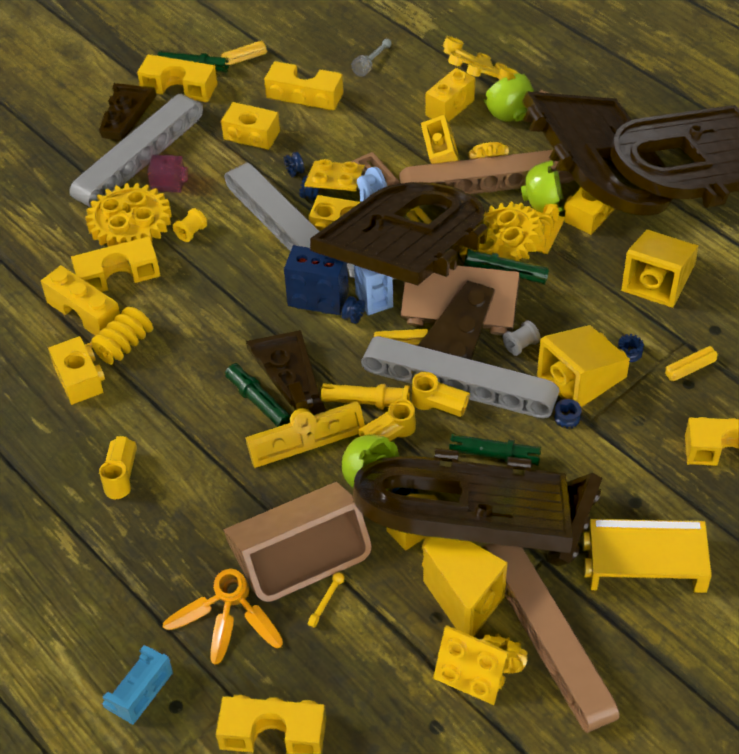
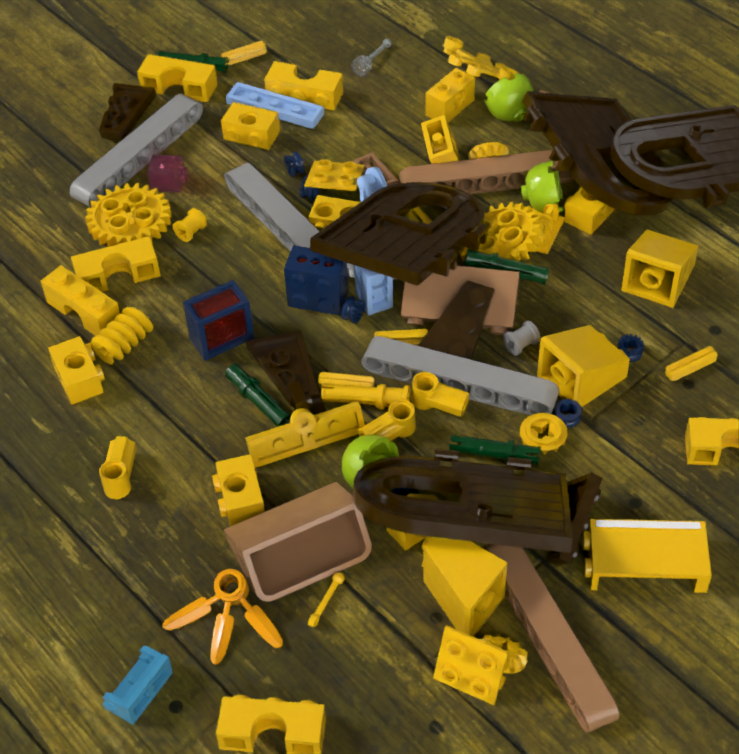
none -> piece [183,280,254,361]
none -> yellow brick [212,454,265,527]
none -> light blue plate [226,82,324,129]
none -> yellow axle [318,372,375,389]
none -> yellow gear [519,413,567,455]

